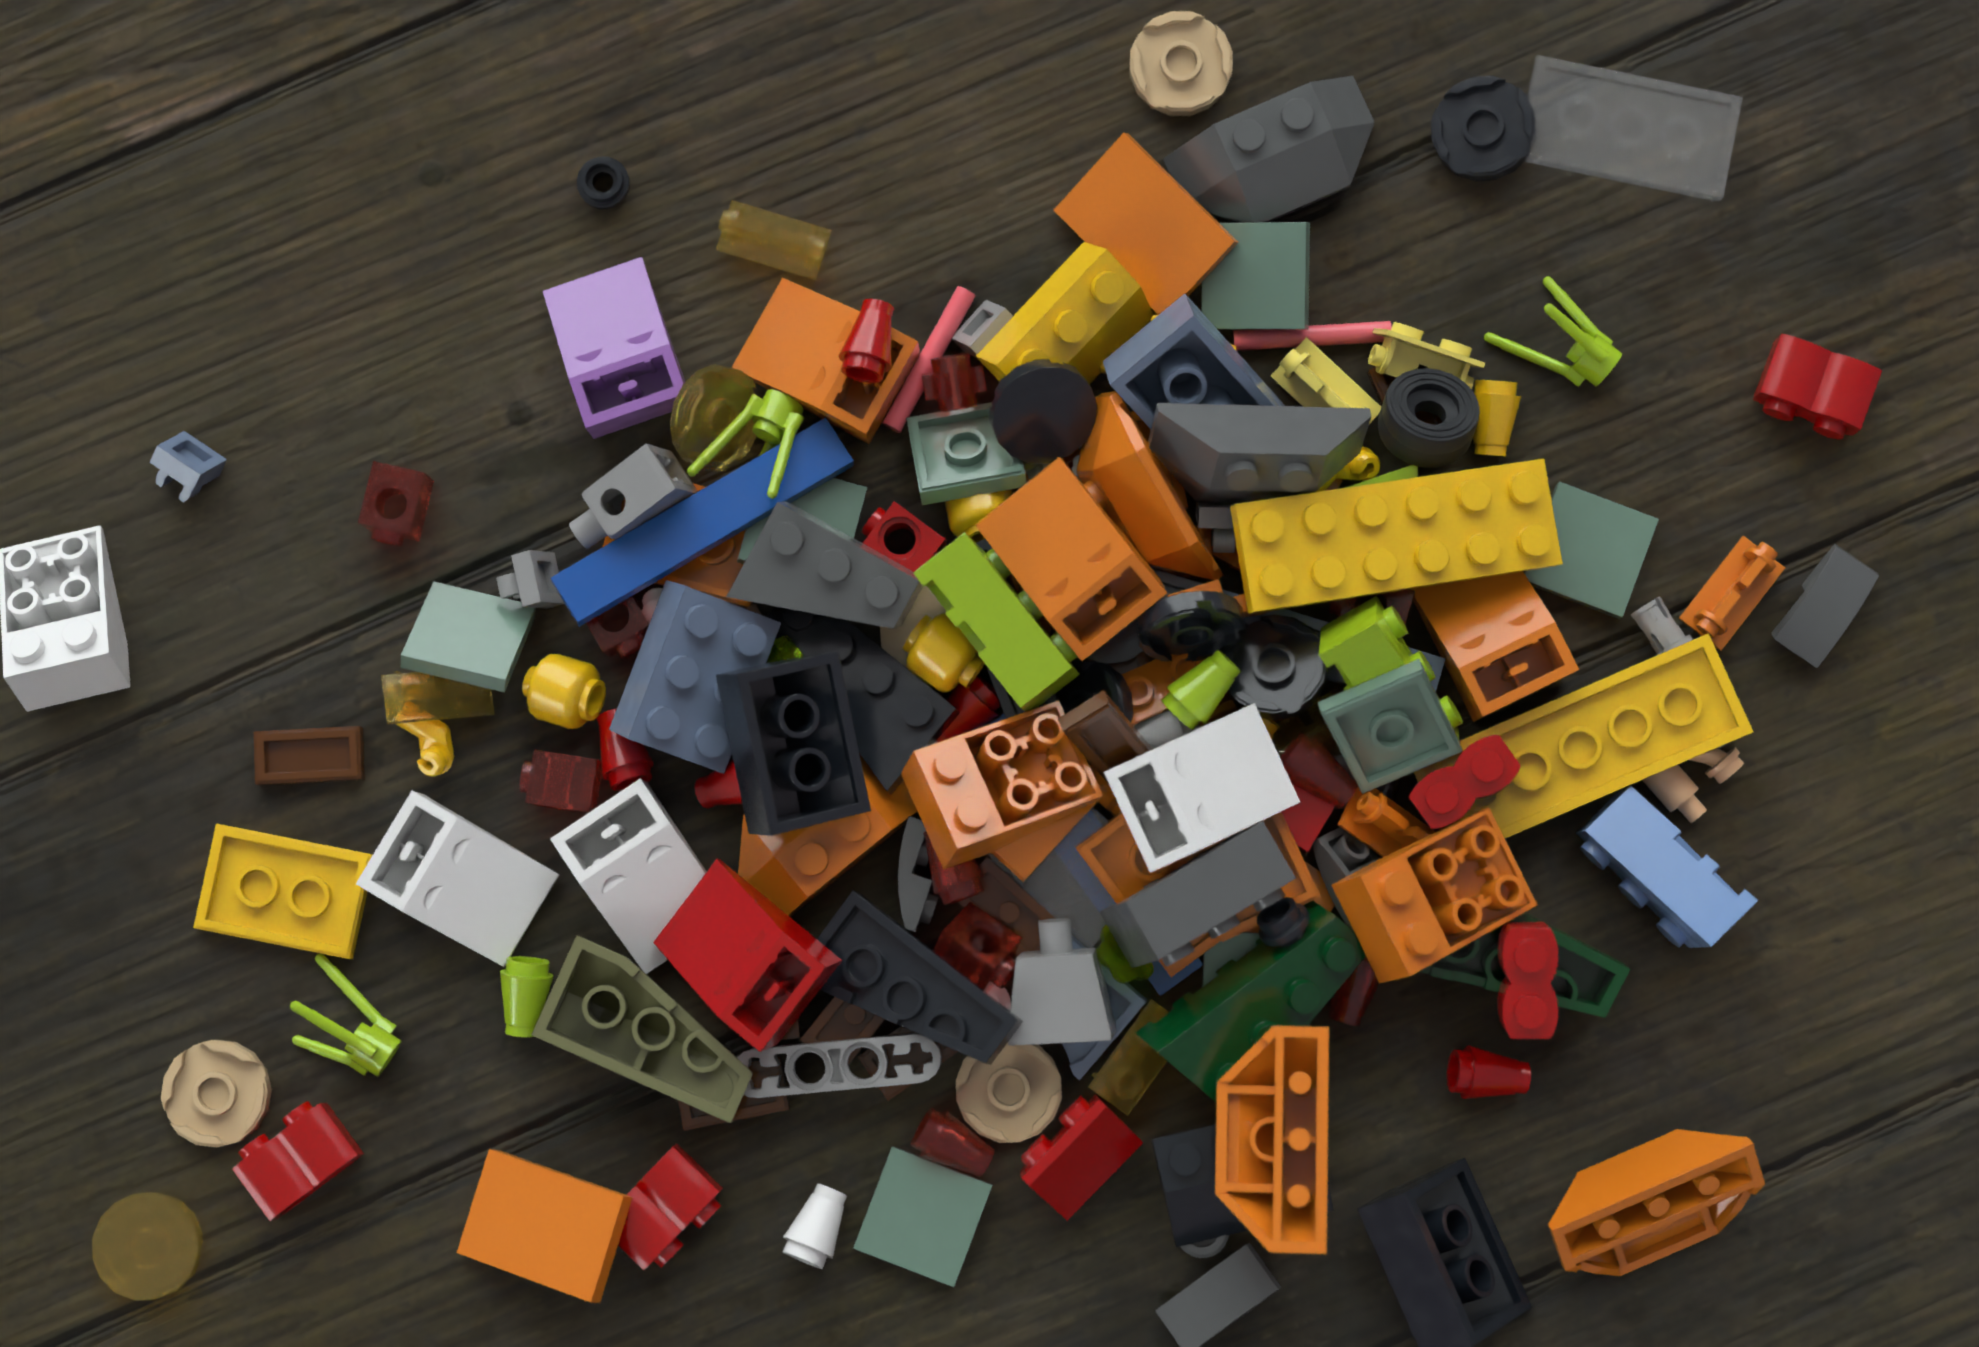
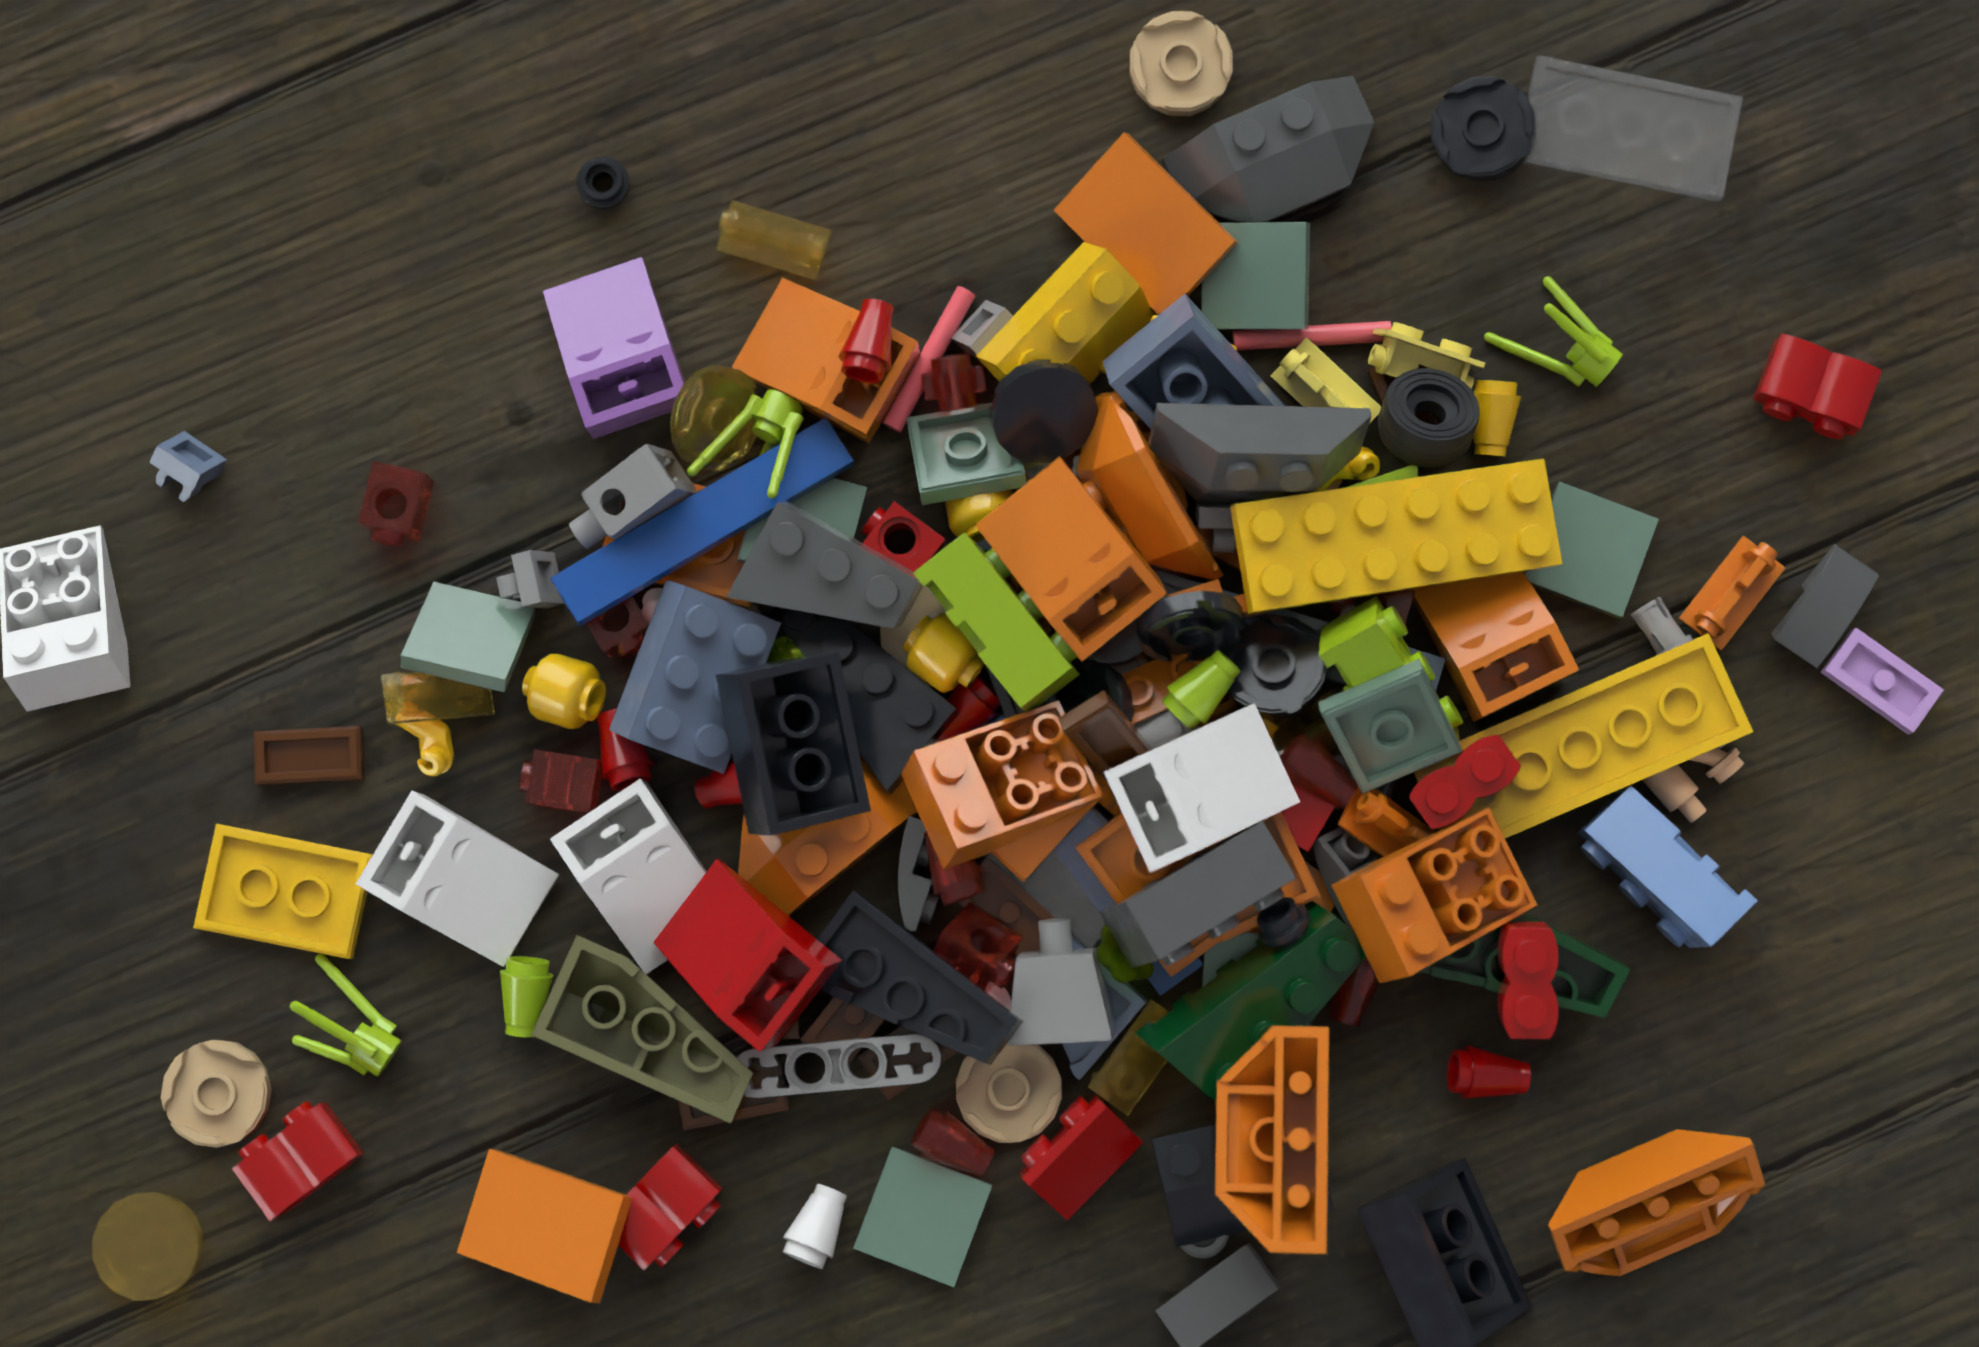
none -> lavender plate [1821,627,1944,734]

